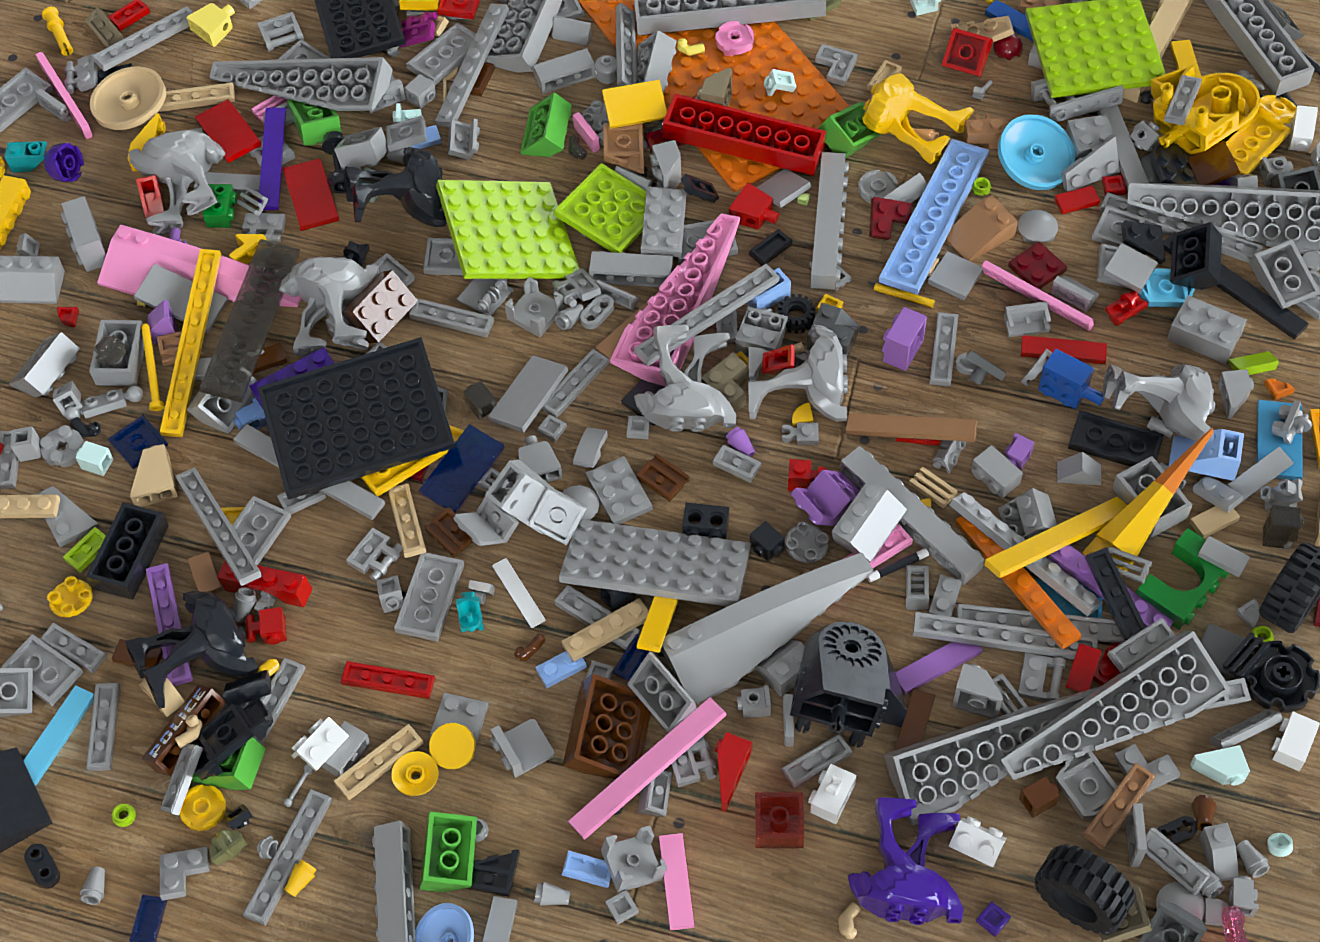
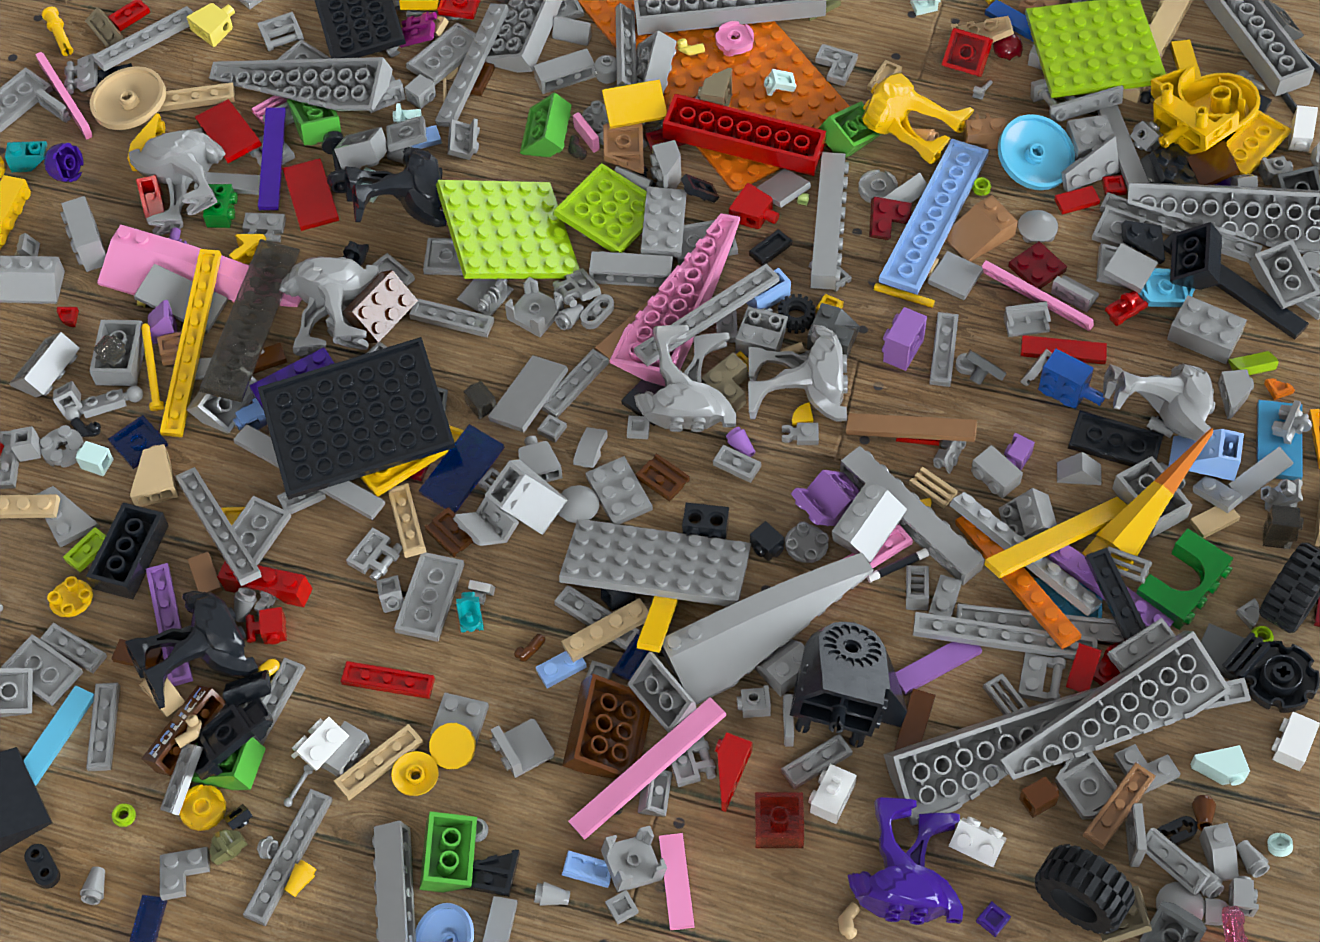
light grey tile [237,185,268,216] -> none
white sticker [492,558,546,628] -> none
tile [528,486,587,545] -> none
light grey slope [596,280,640,310] -> none
red slope [762,344,796,375] -> none
red brick [788,459,826,491] -> none
light grey slope [952,664,1003,719] -> none
light grey tile [1164,75,1202,126] -> none
light grey tile [1198,536,1250,577] -> none
light grey tile [1209,709,1283,749] -> none
yellow tile [1258,95,1296,124] -> none

